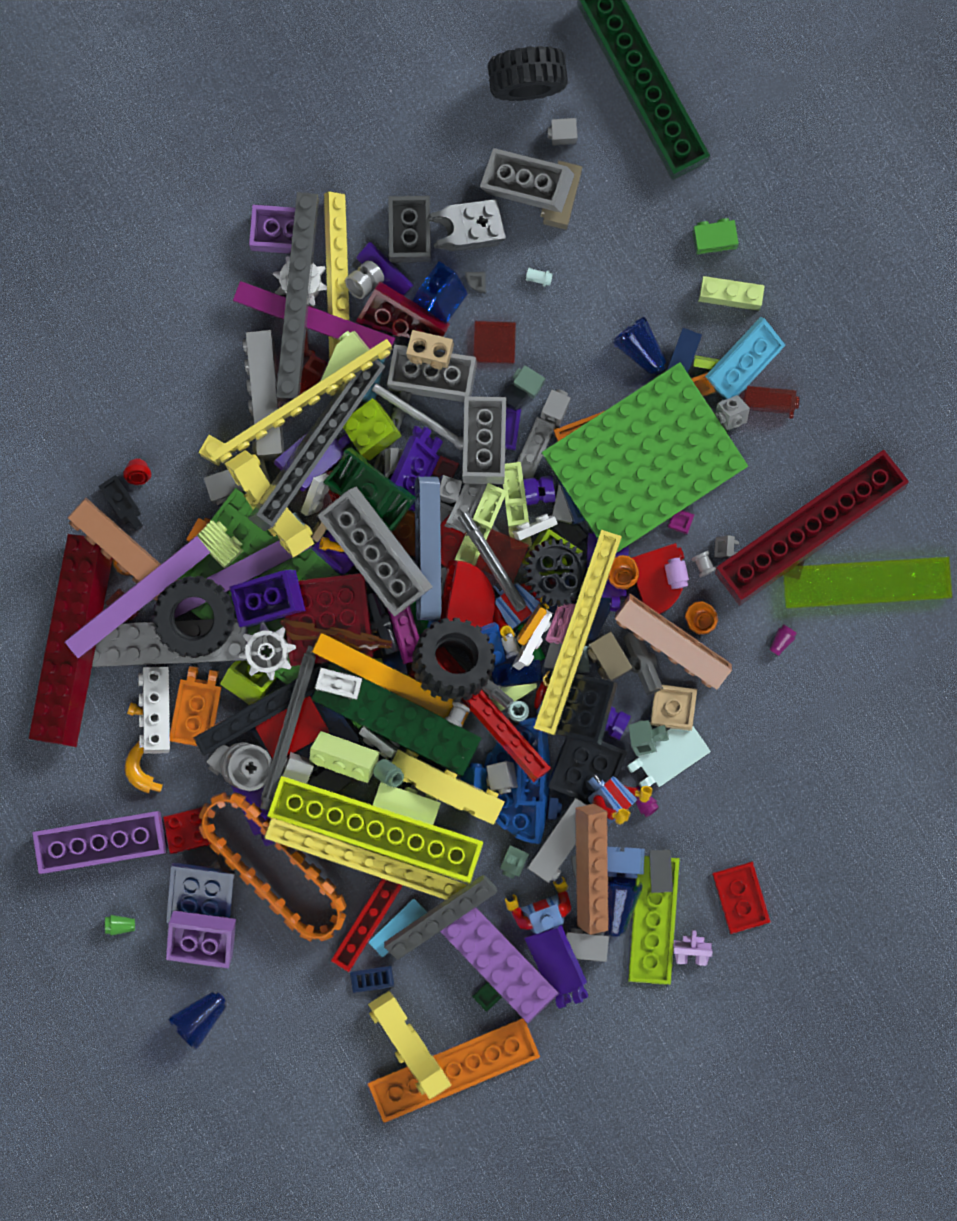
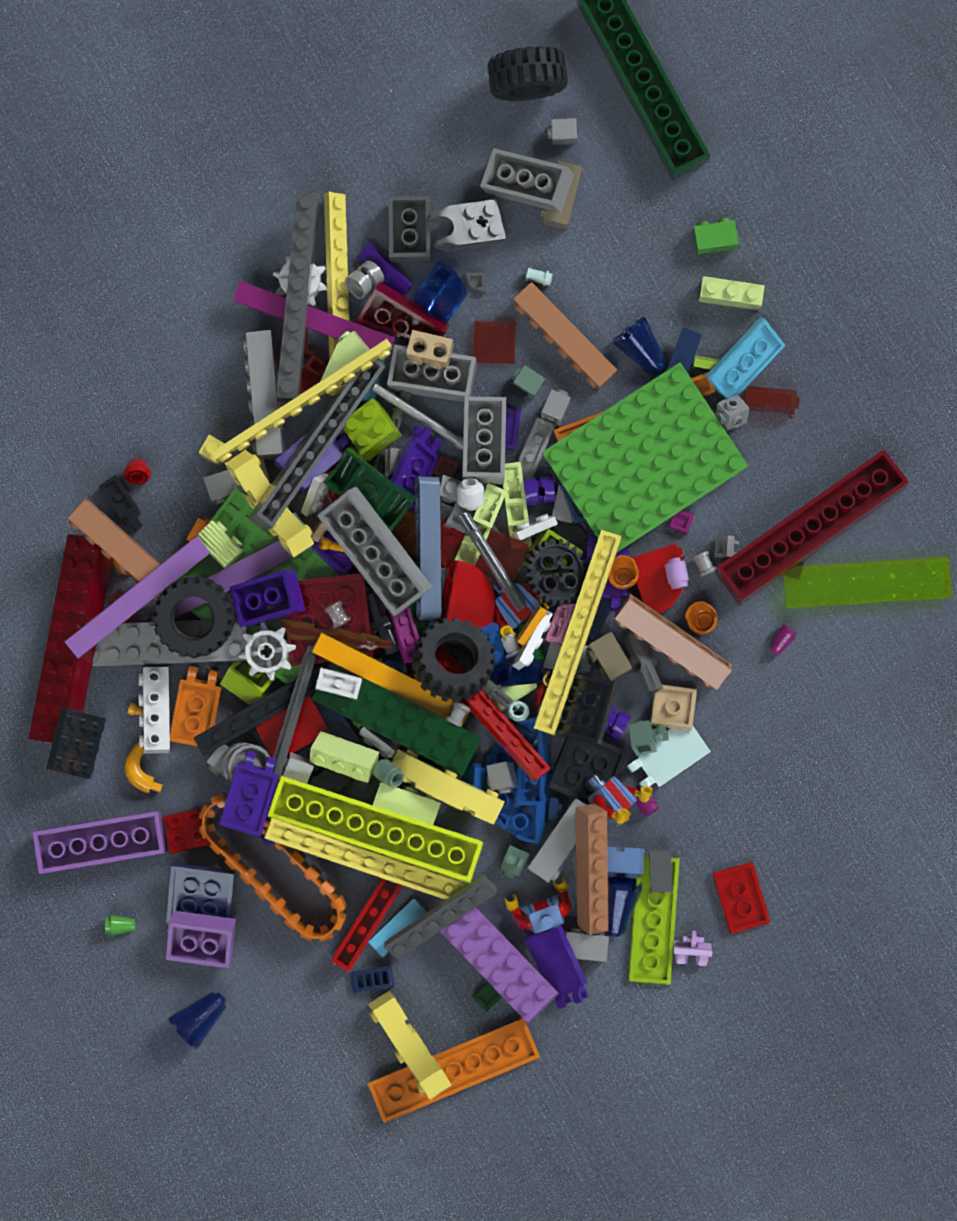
medium lavender brick [249,205,295,254] -> none
none -> black plate [46,707,106,780]
none -> dark purple tile [219,751,278,837]
none -> clear bush [325,601,351,629]
none -> white head [457,478,484,511]
none -> nougat brick [513,282,617,390]

